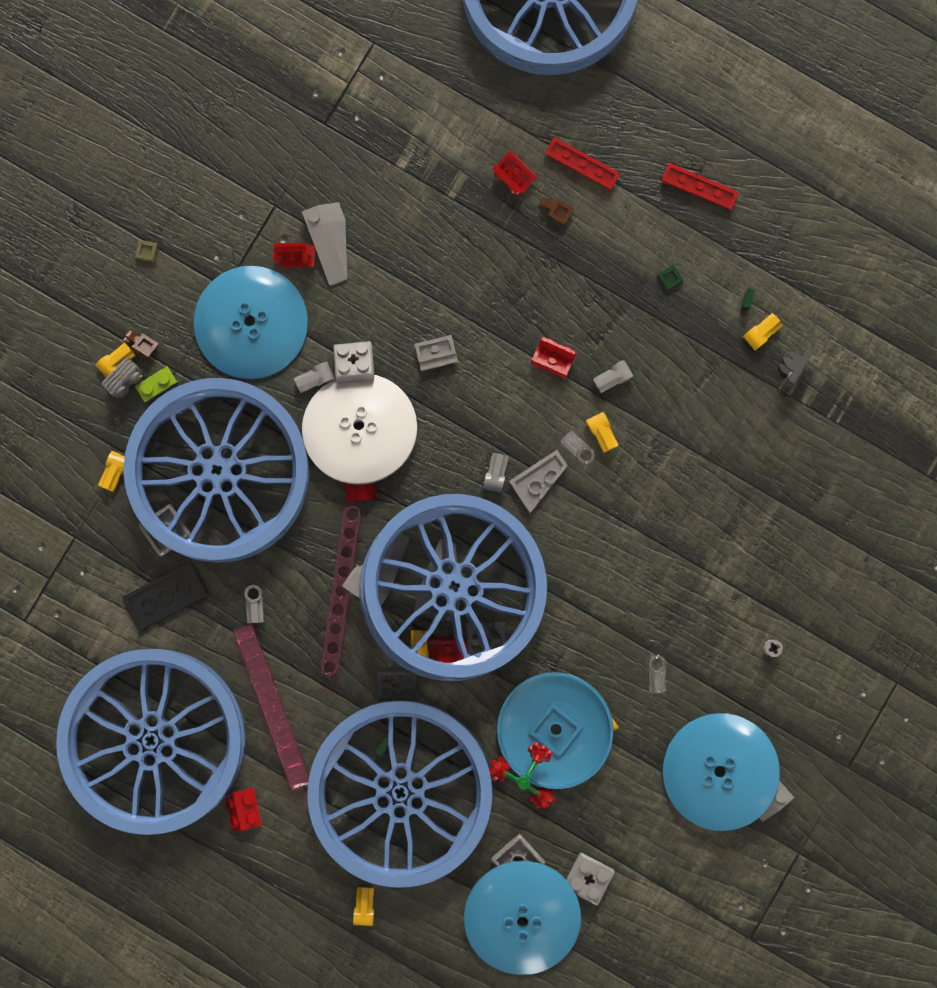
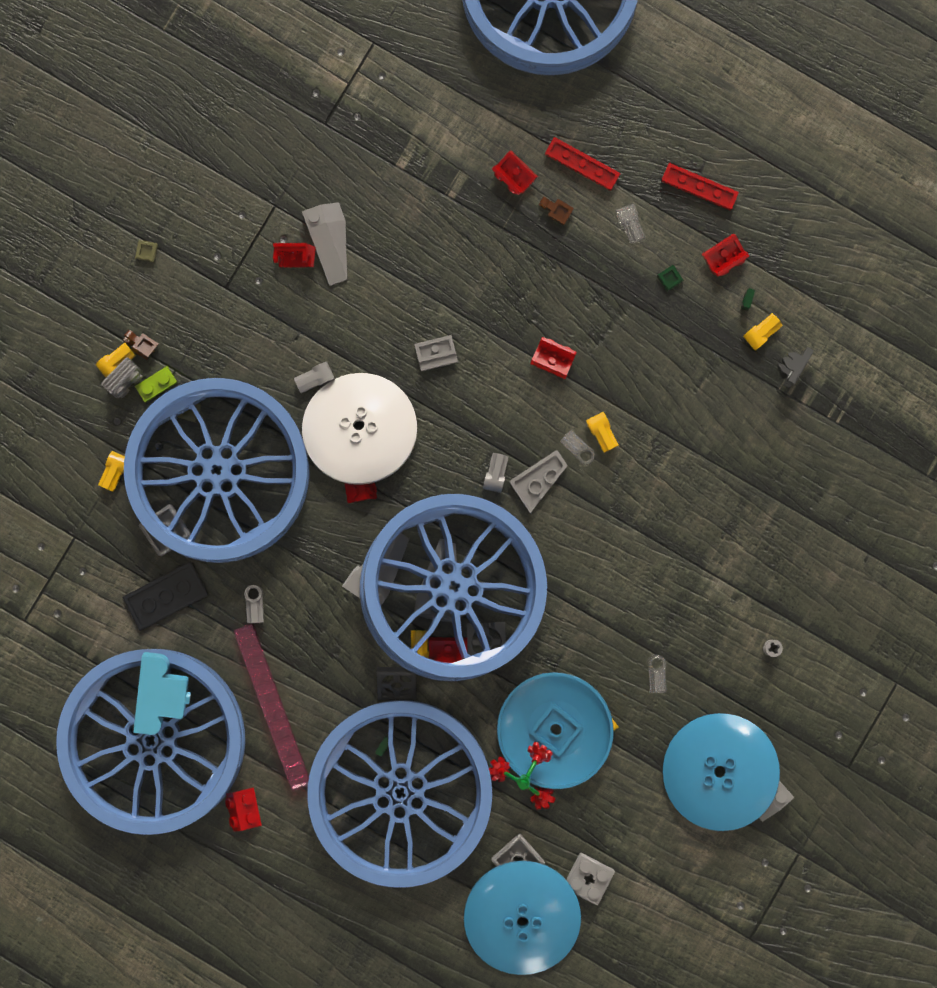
dark azure dish [194,266,308,380] -> none
clear pink beam [321,506,362,676] -> none
light grey brick [333,341,375,384] -> none
yellow piece [353,886,374,926] -> none
light grey piece [593,360,634,394] -> none
none -> medium azure brick [133,652,191,735]
none -> clear piece [615,203,646,244]
none -> red bracket [702,234,749,276]

